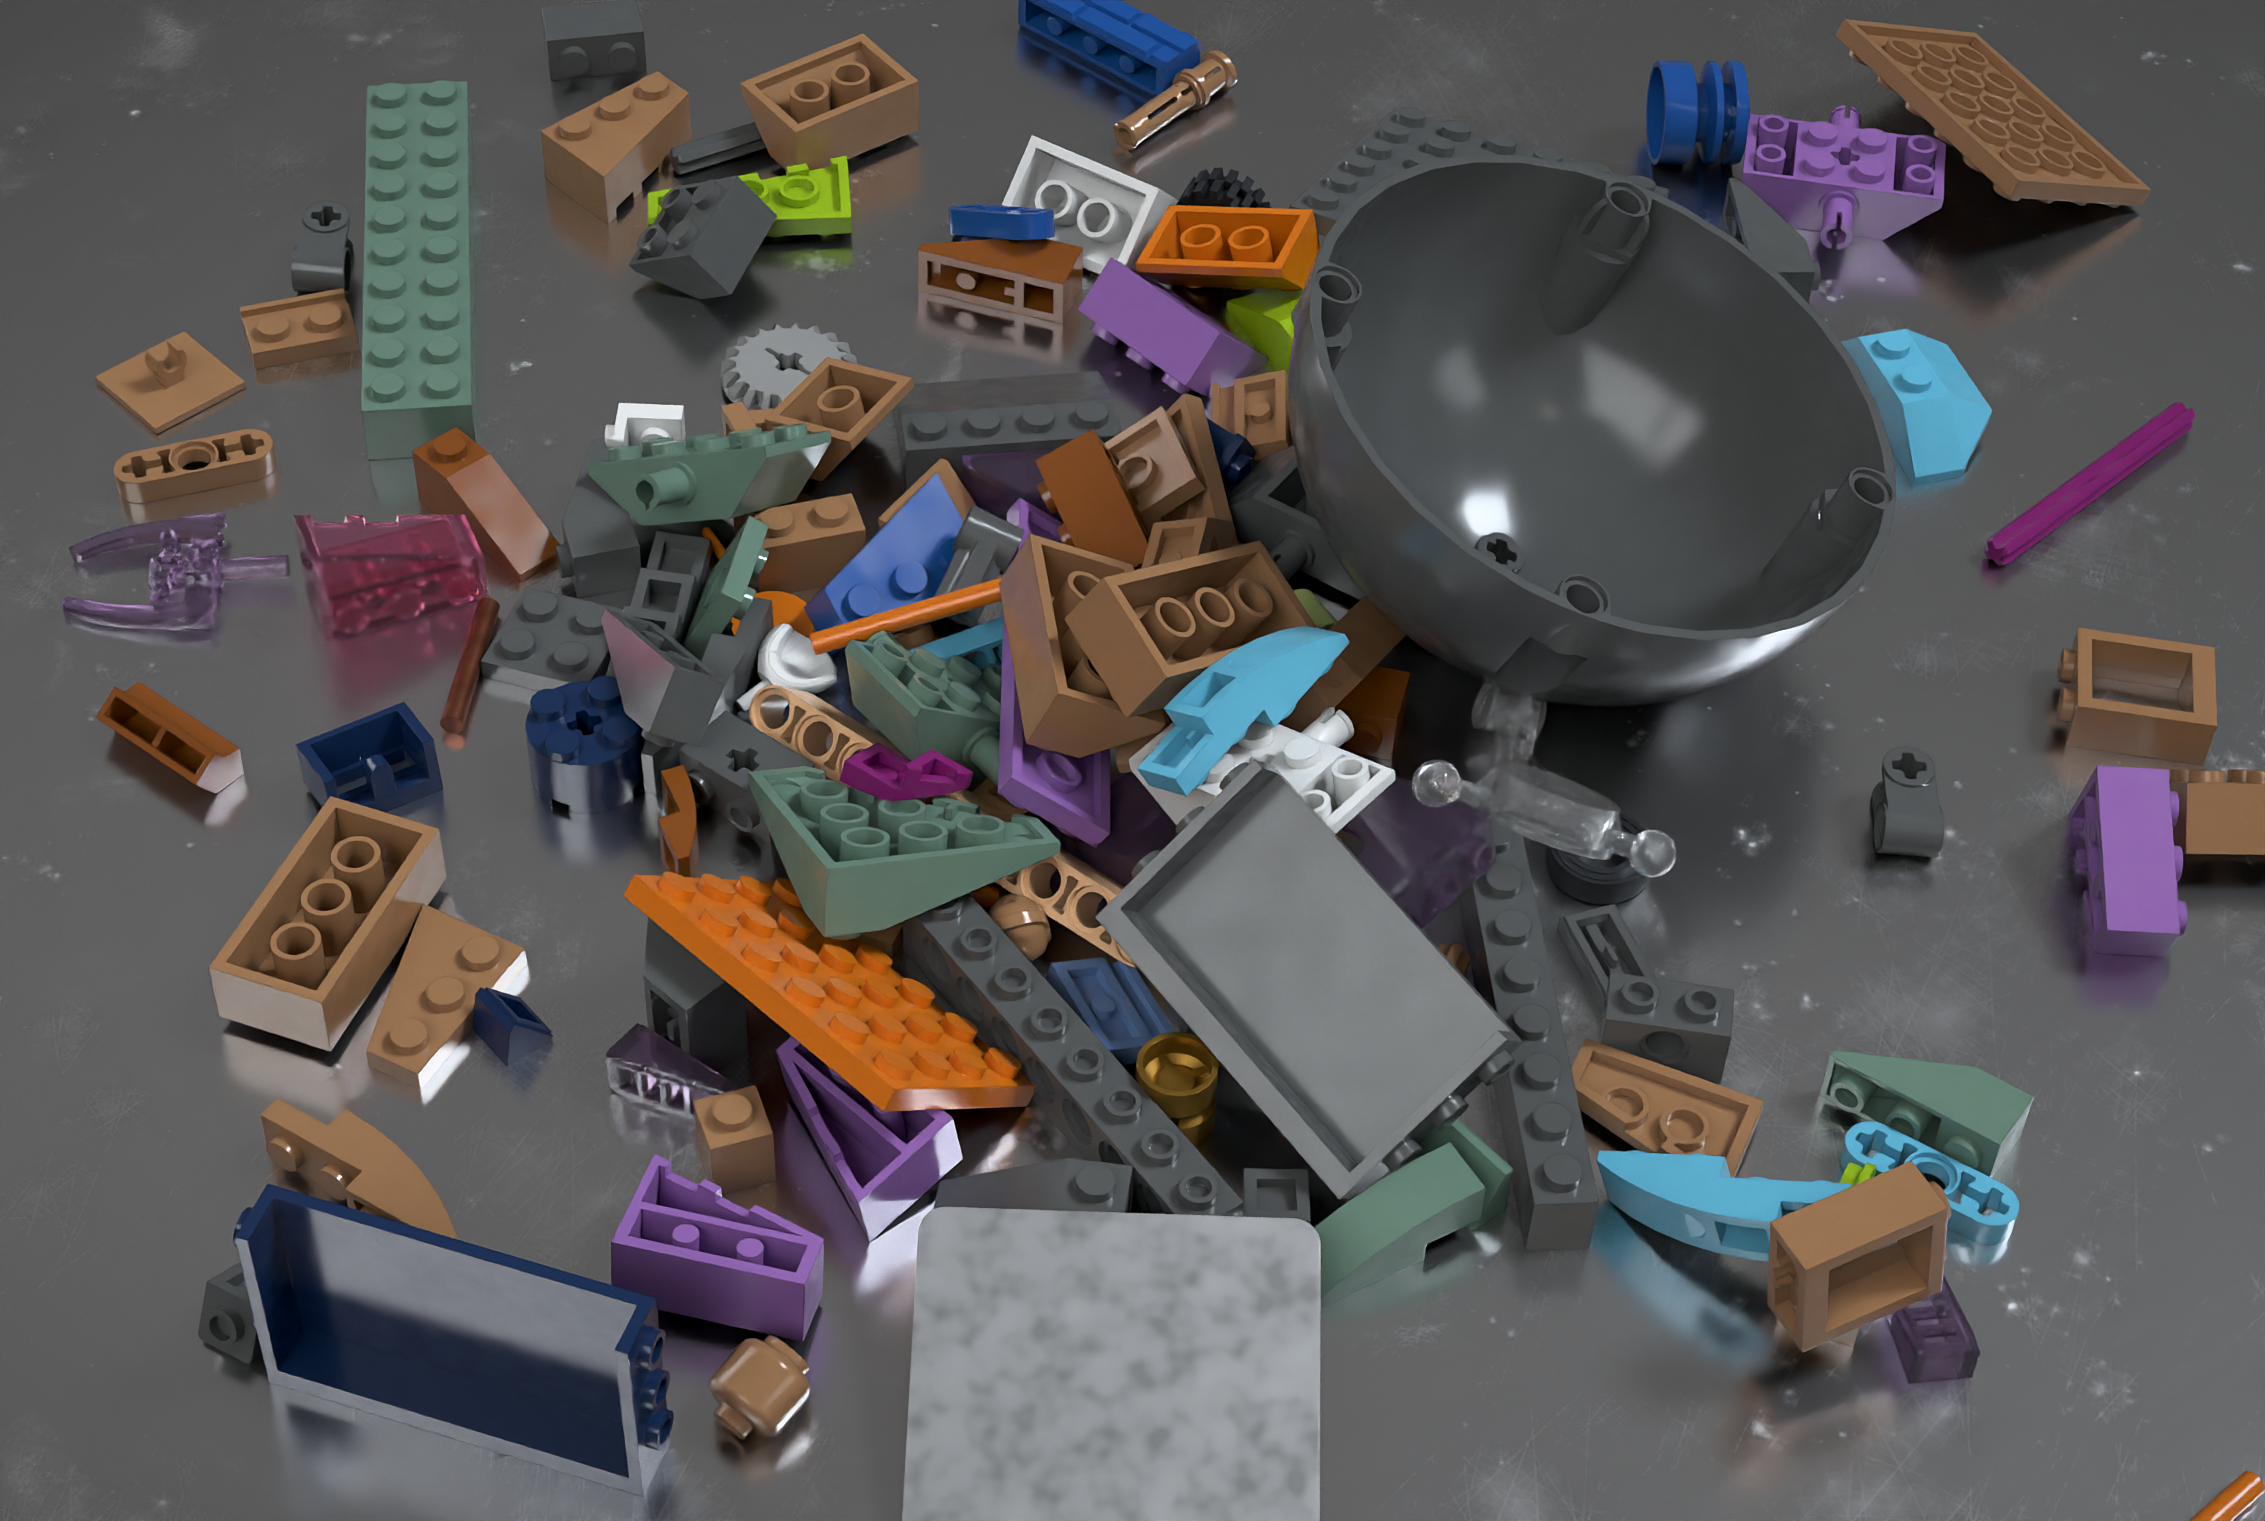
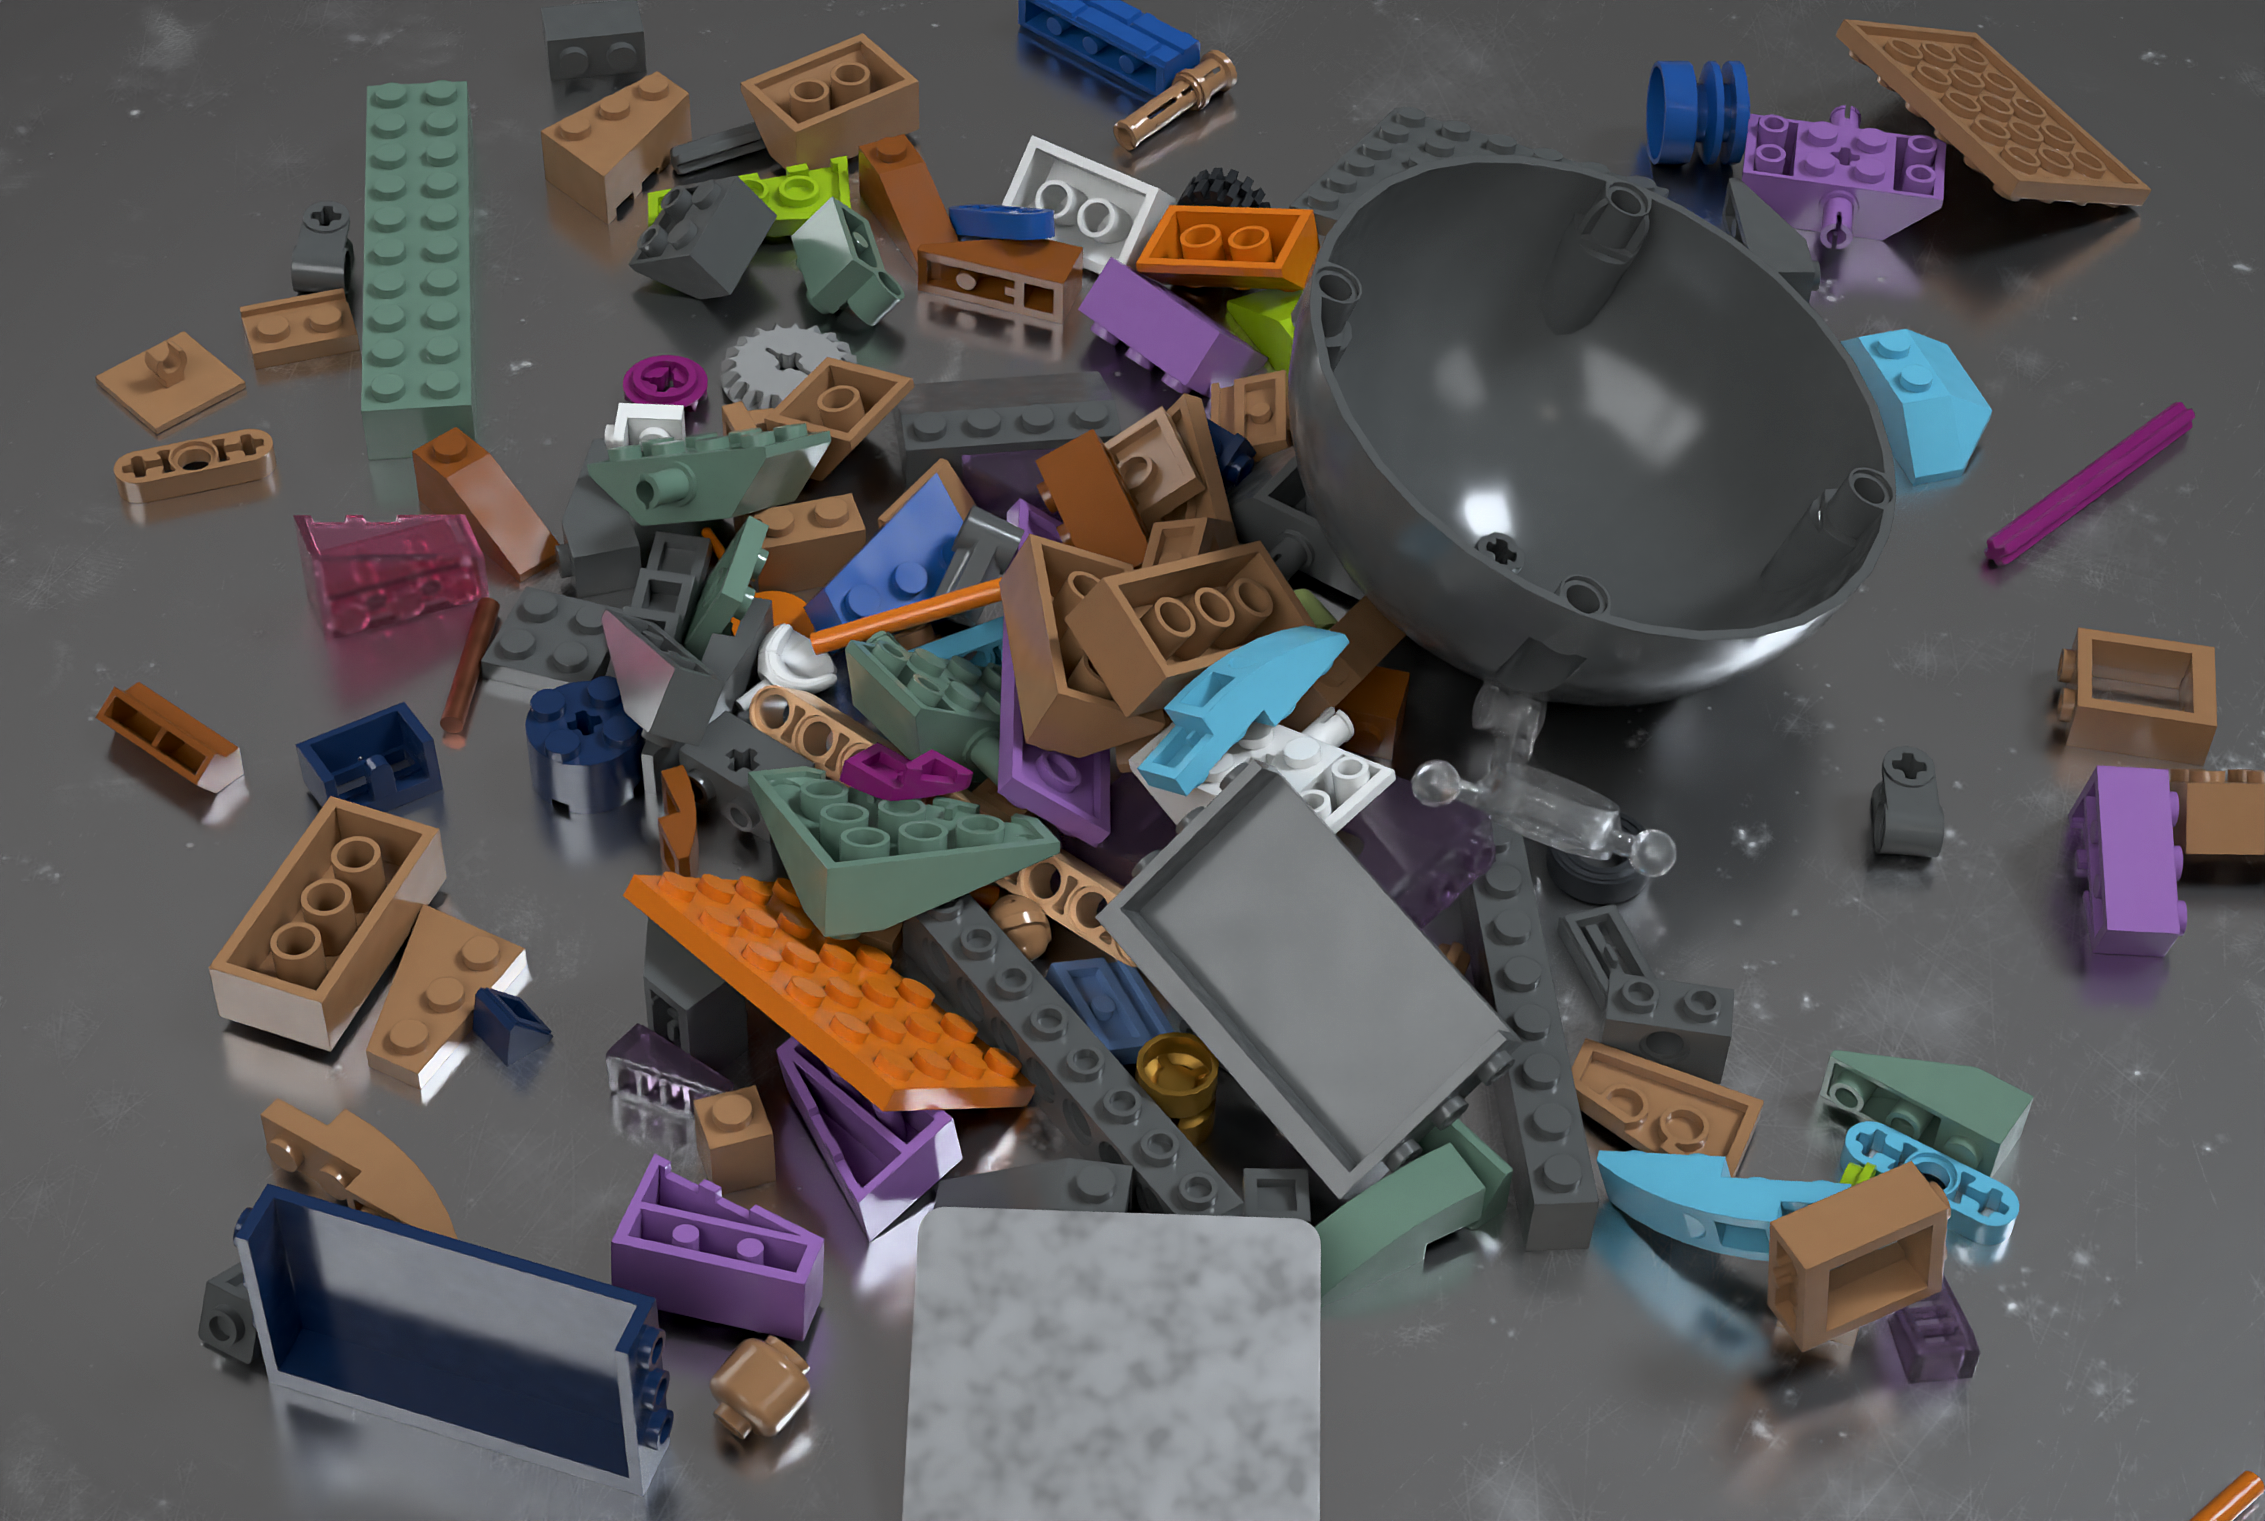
clear purple bar [60,512,290,631] -> none
none -> magenta gear [623,355,708,412]
none -> sand green hinge [791,197,905,326]
none -> dark orange slope [858,134,959,275]

